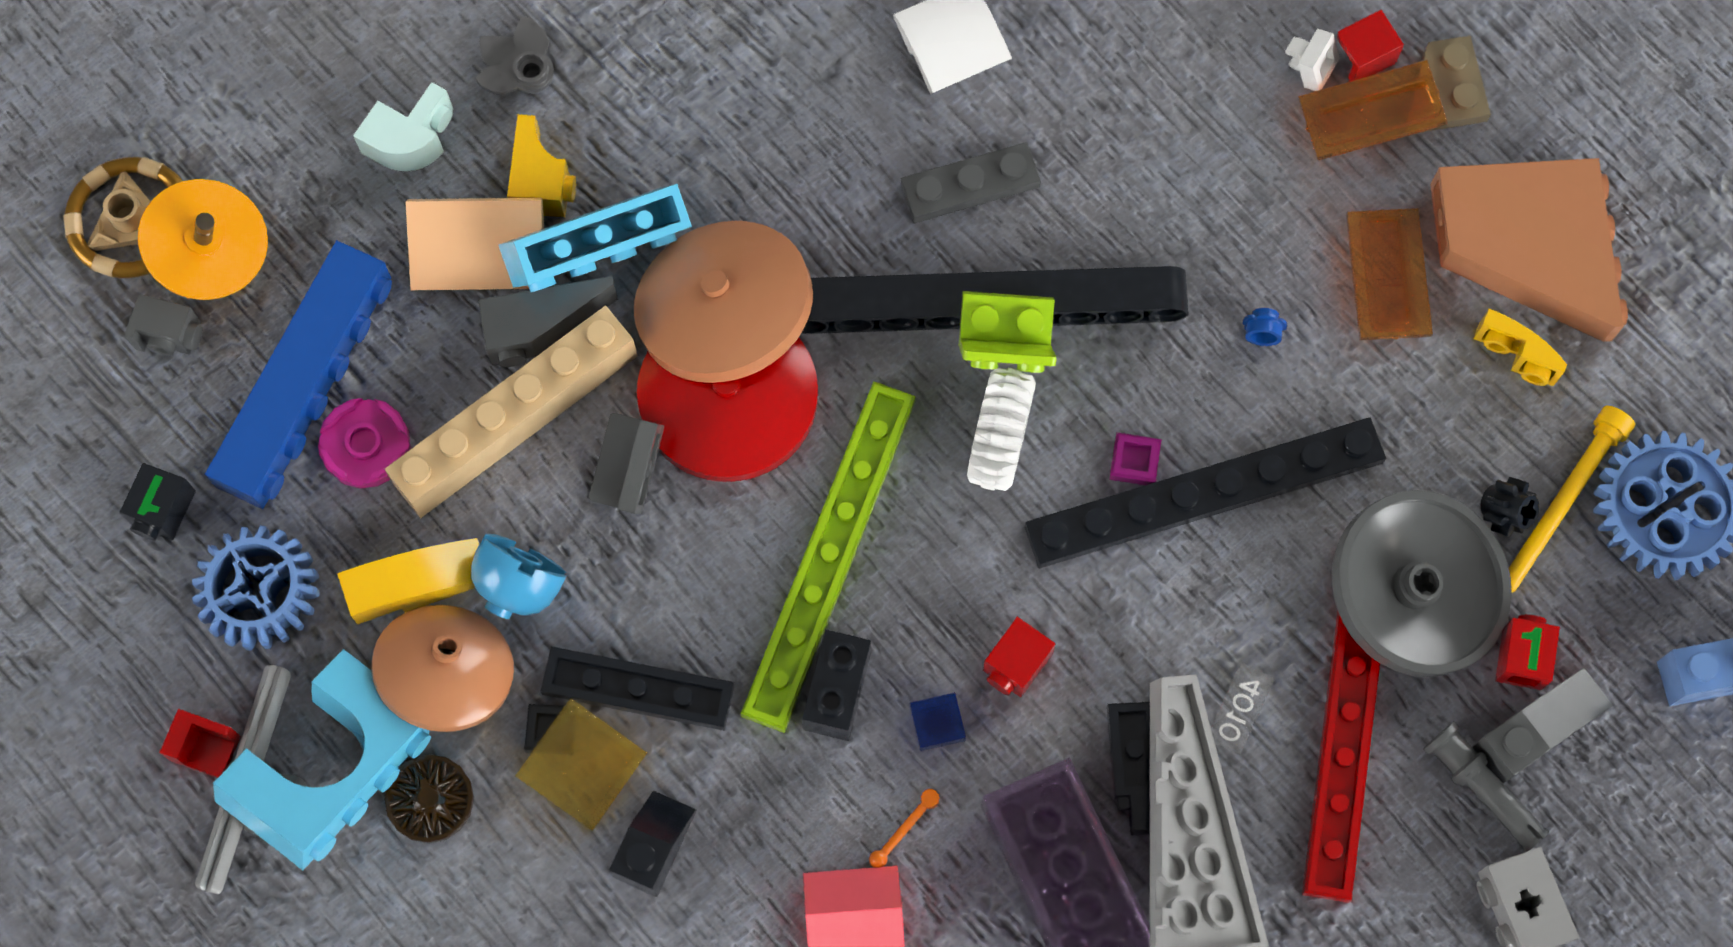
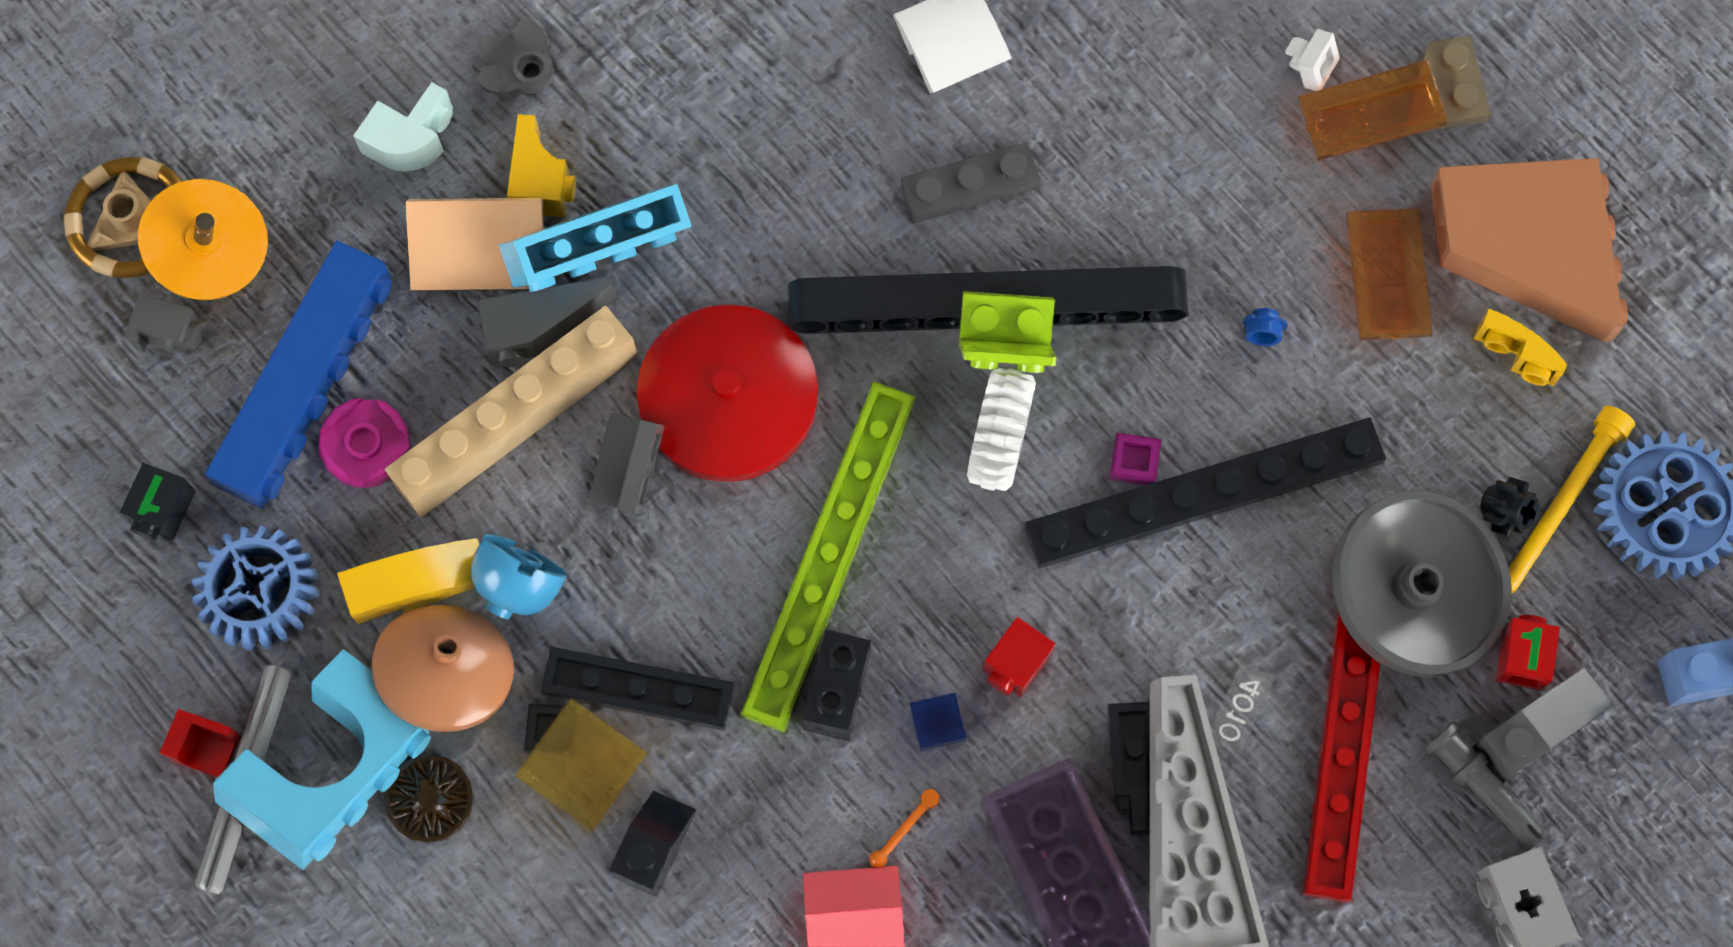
nougat dish [634,221,813,383] -> none
red panel [1336,9,1404,85] -> none

